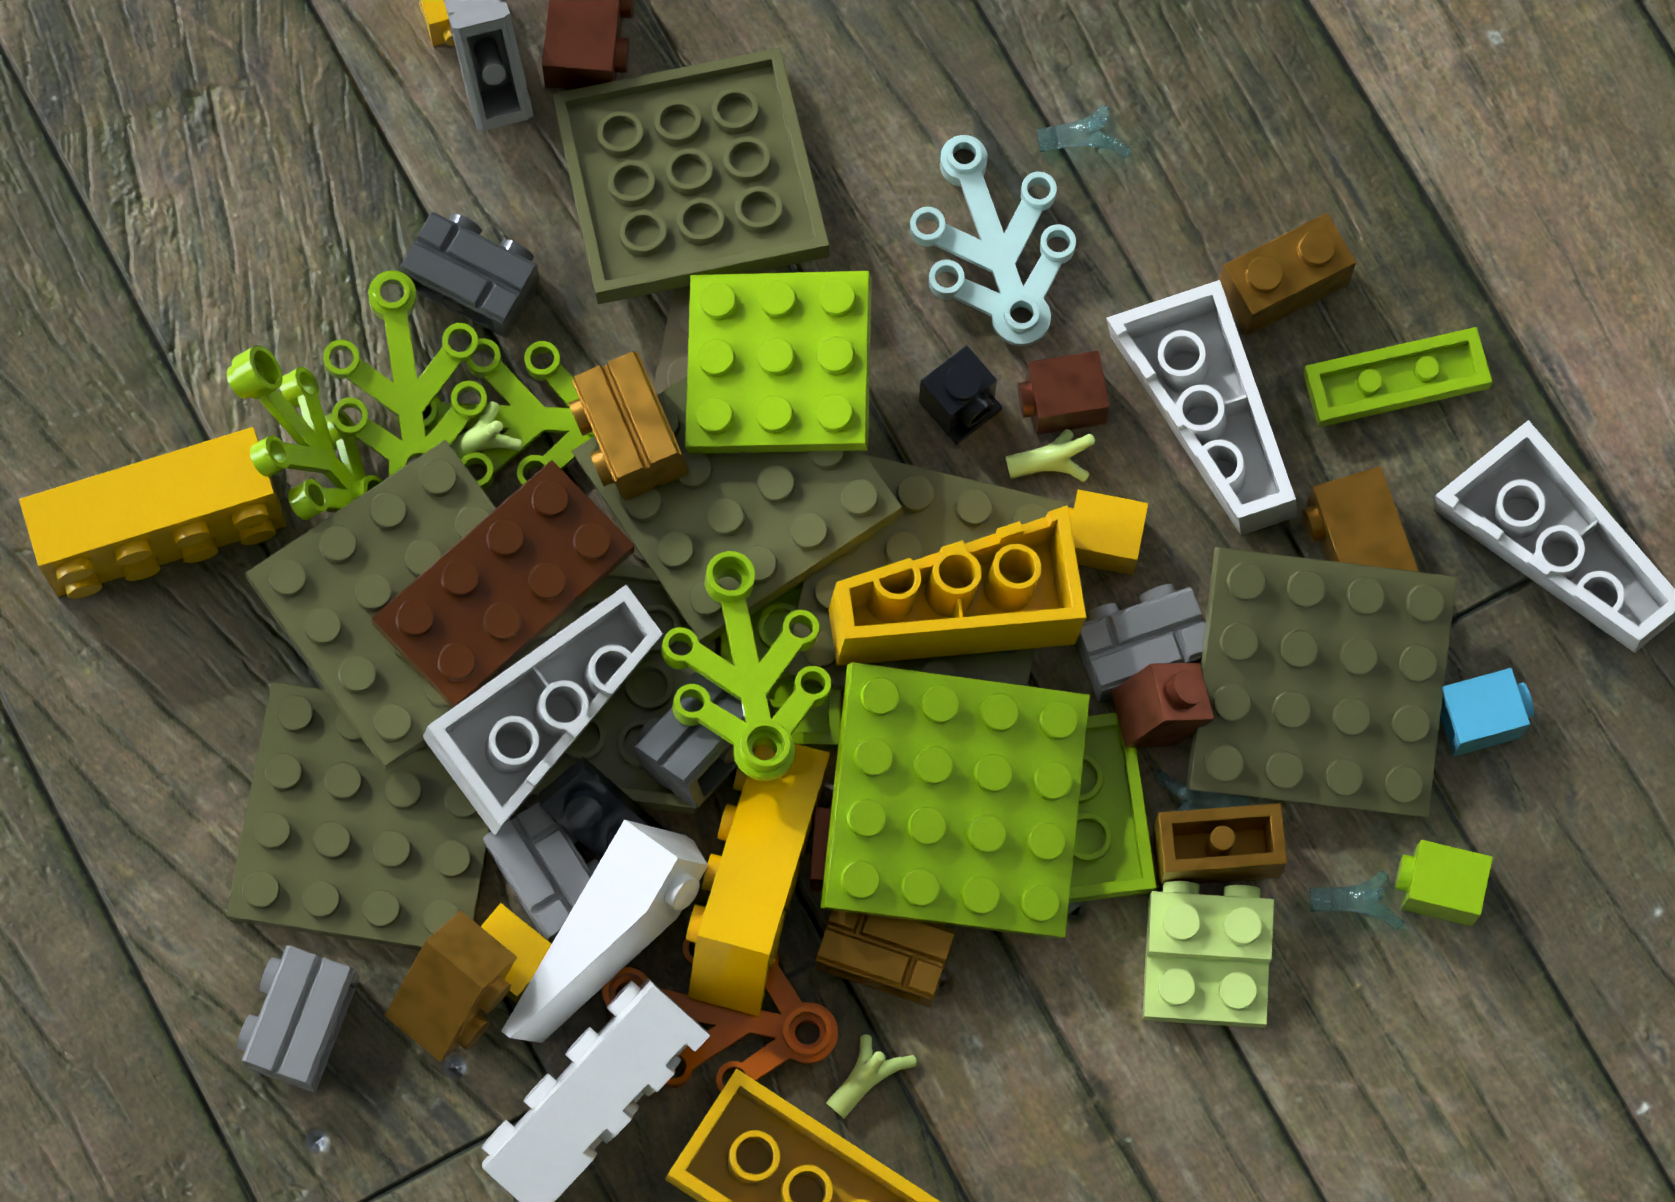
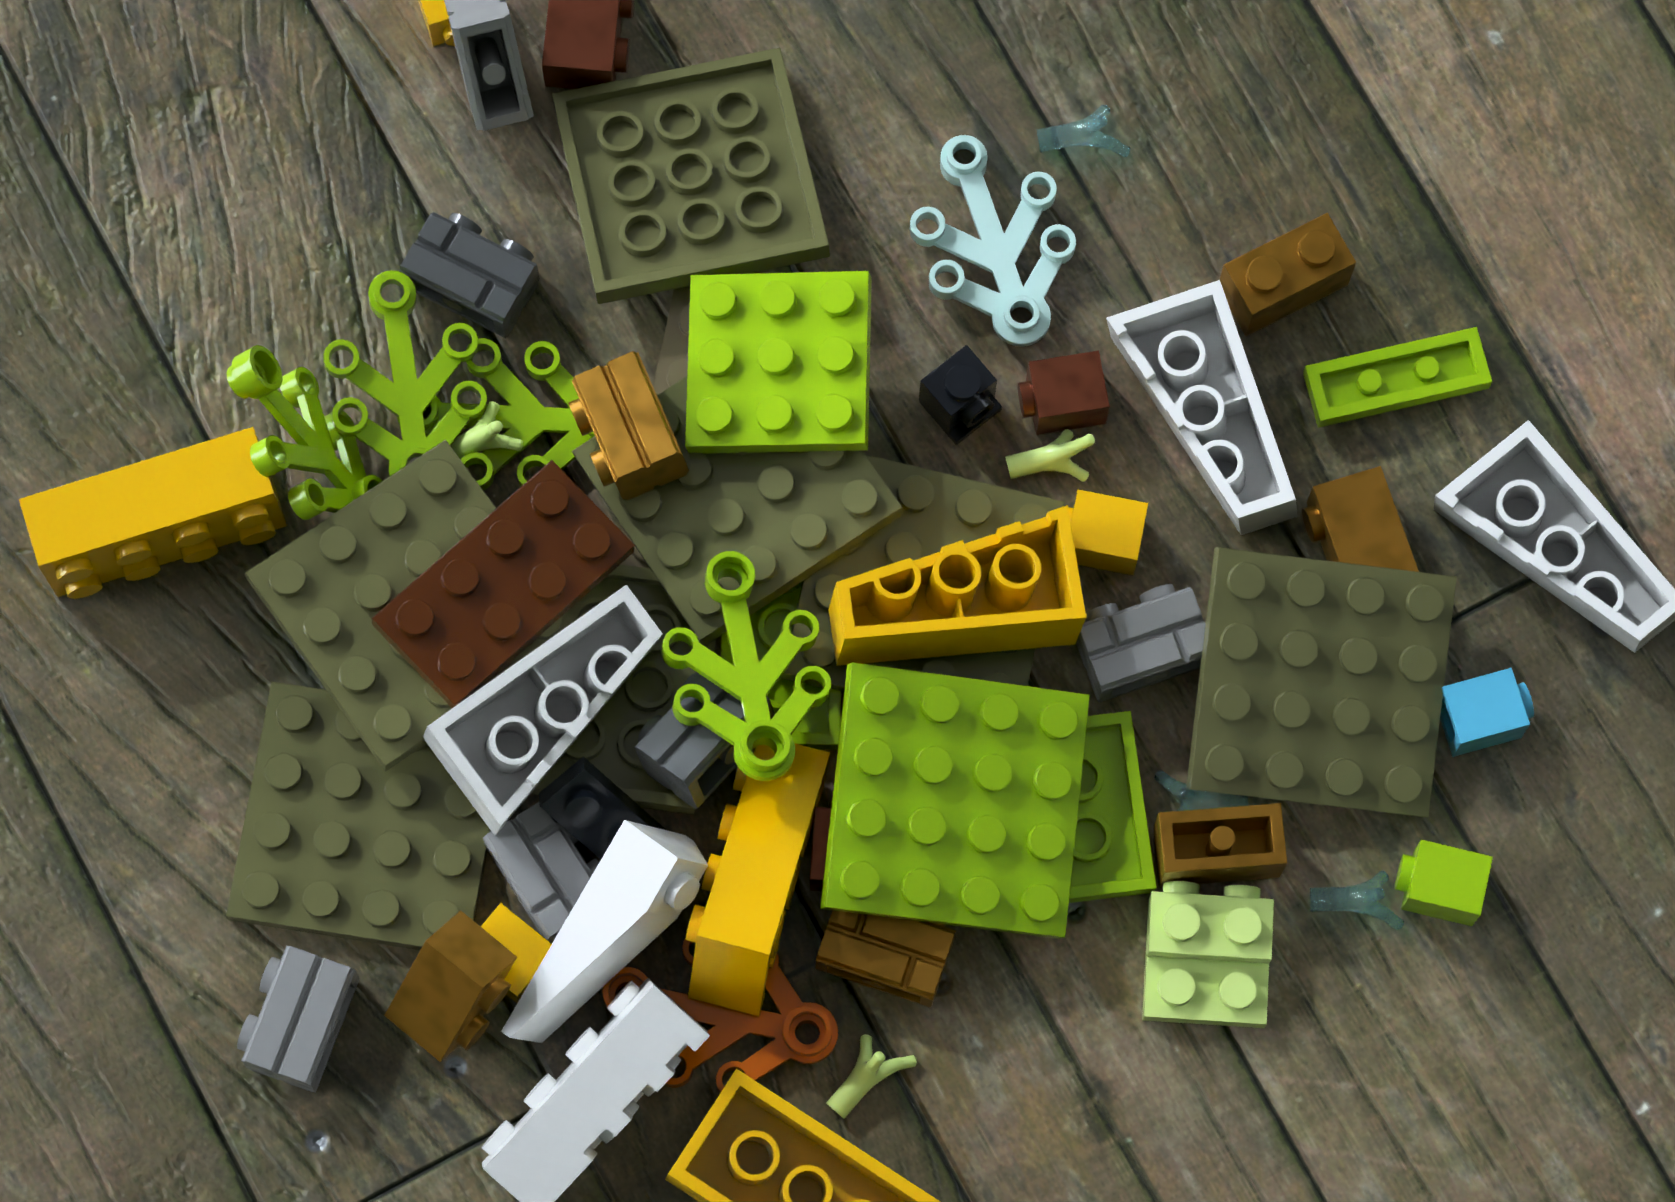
copper brick [1111,663,1214,748] -> none

